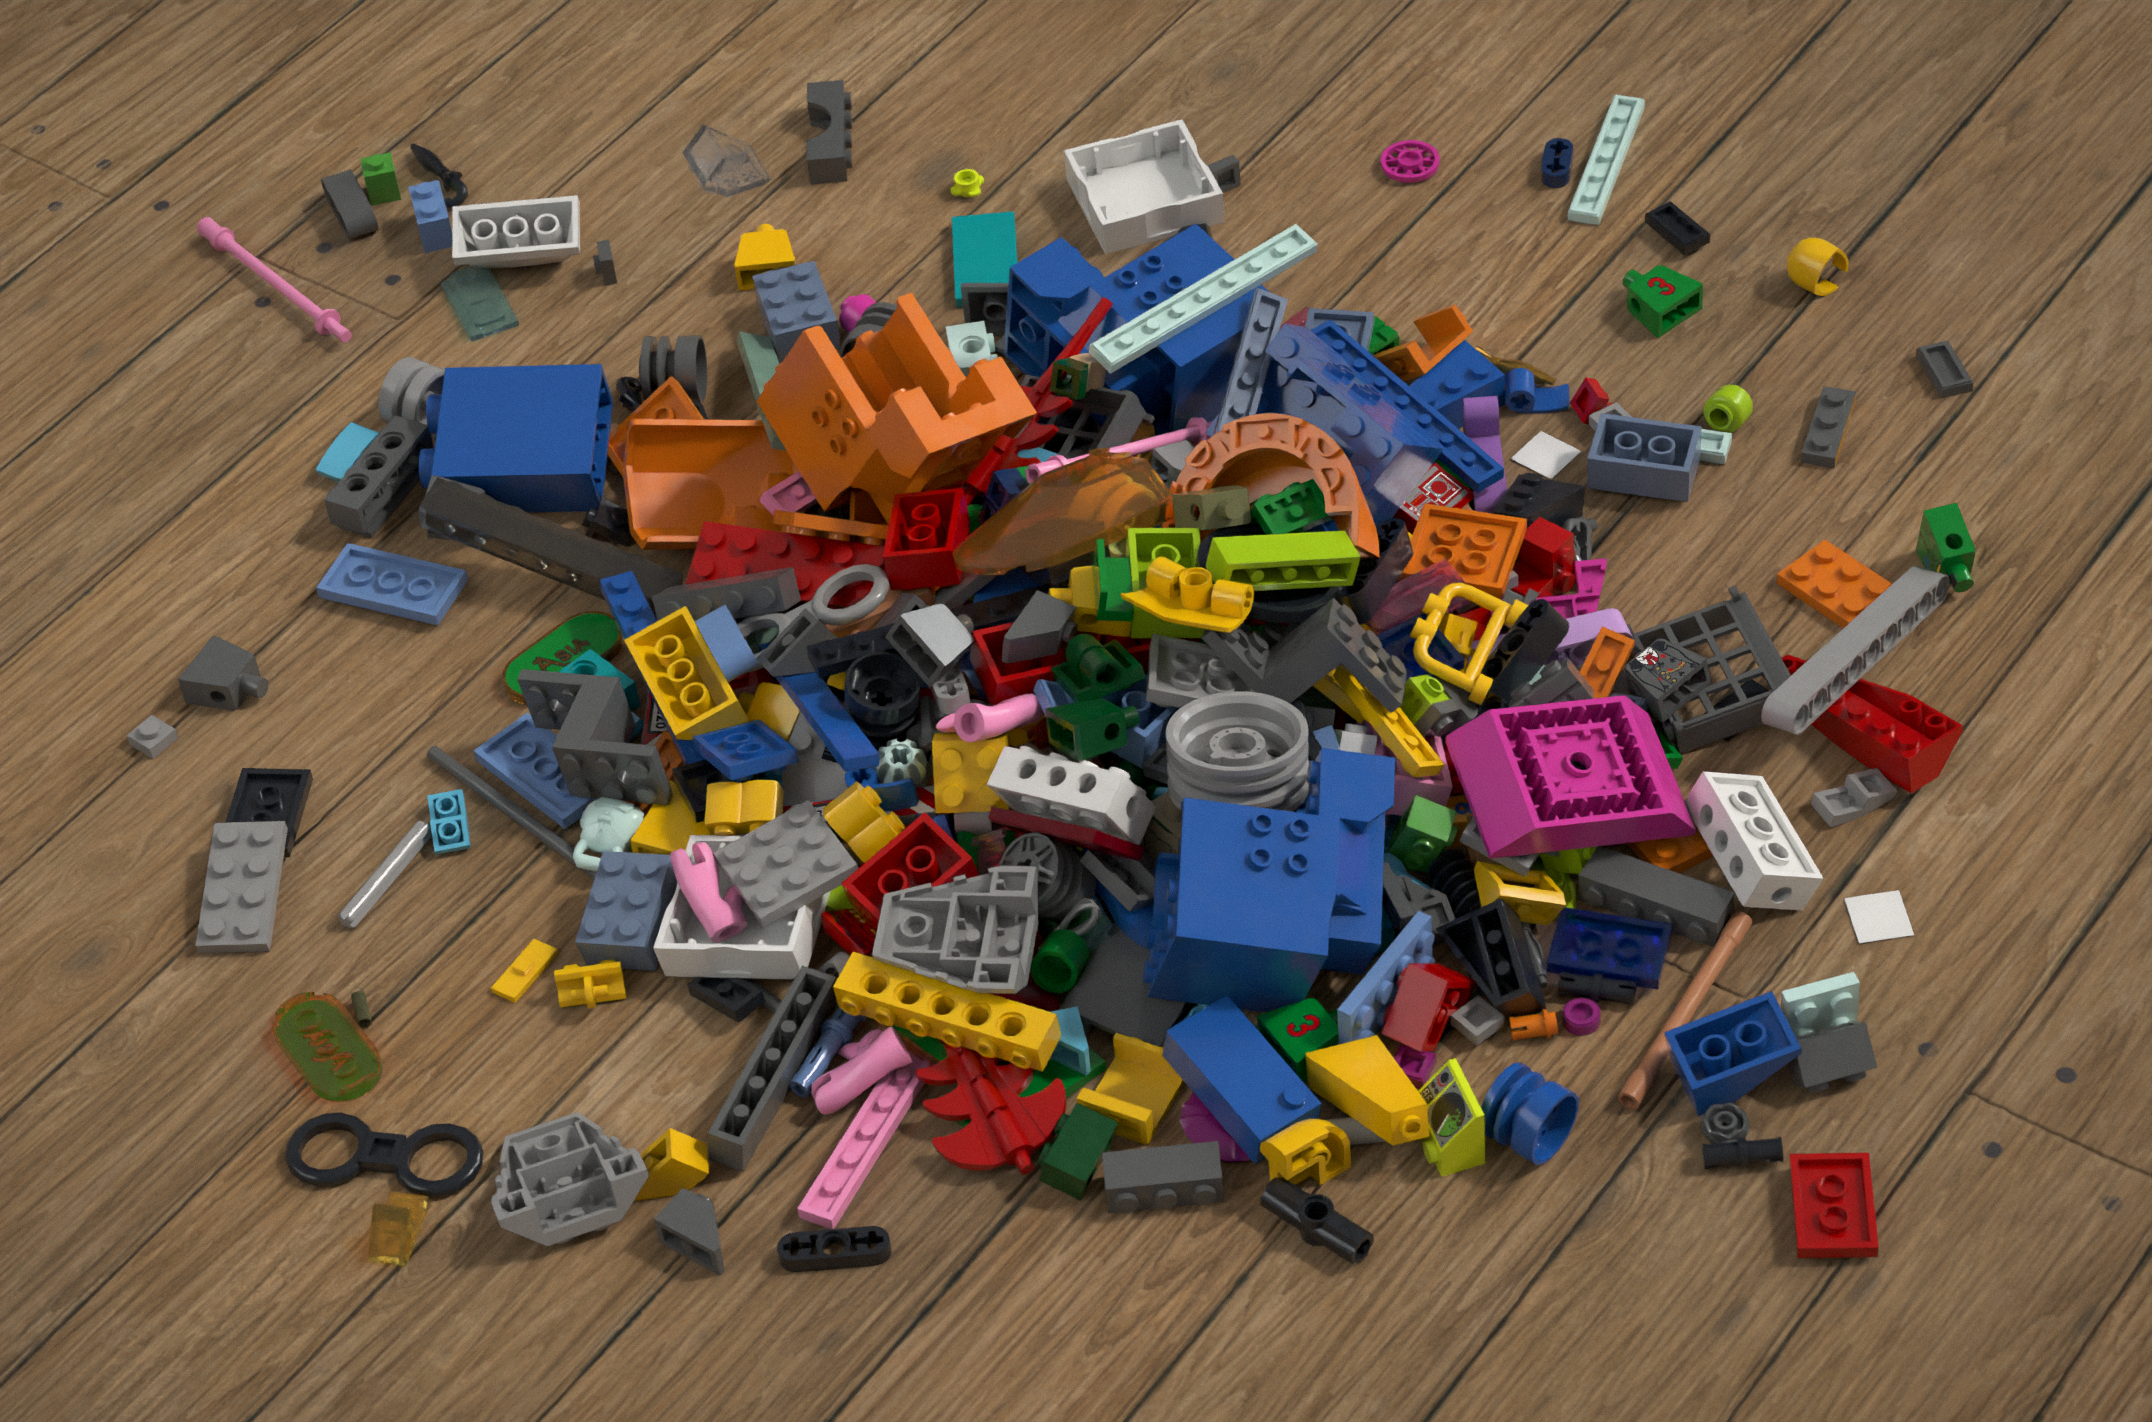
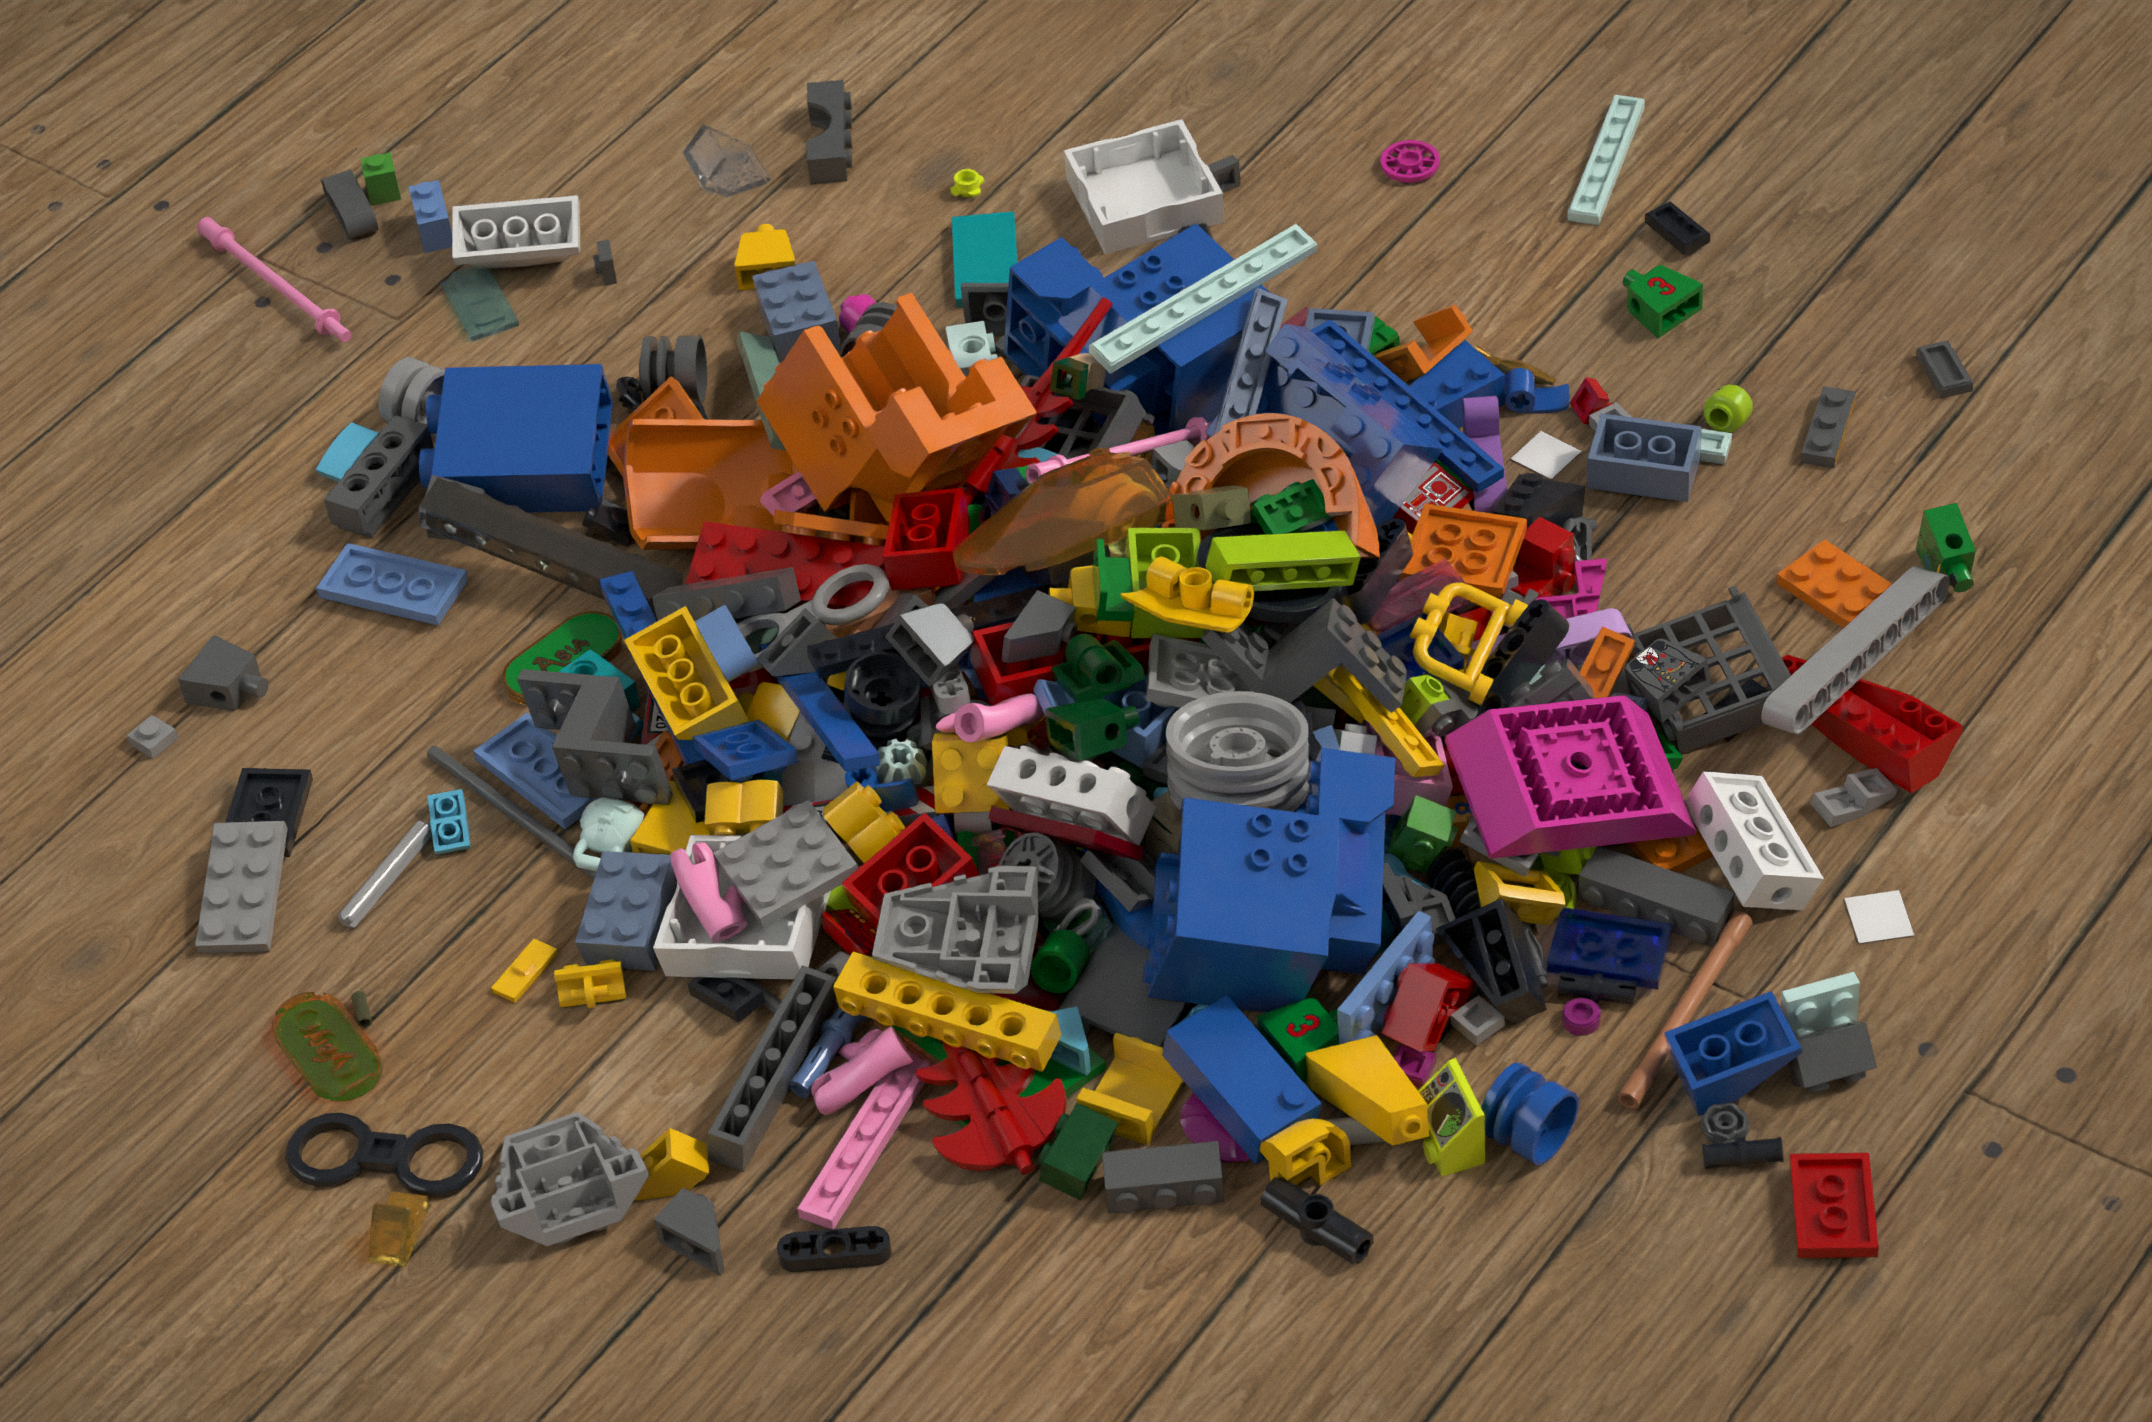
black piece [410,143,468,207] -> none
orange pin [1509,1009,1558,1041] -> none
dark blue beam [1541,138,1573,188] -> none
yellow helmet [1787,237,1849,296] -> none

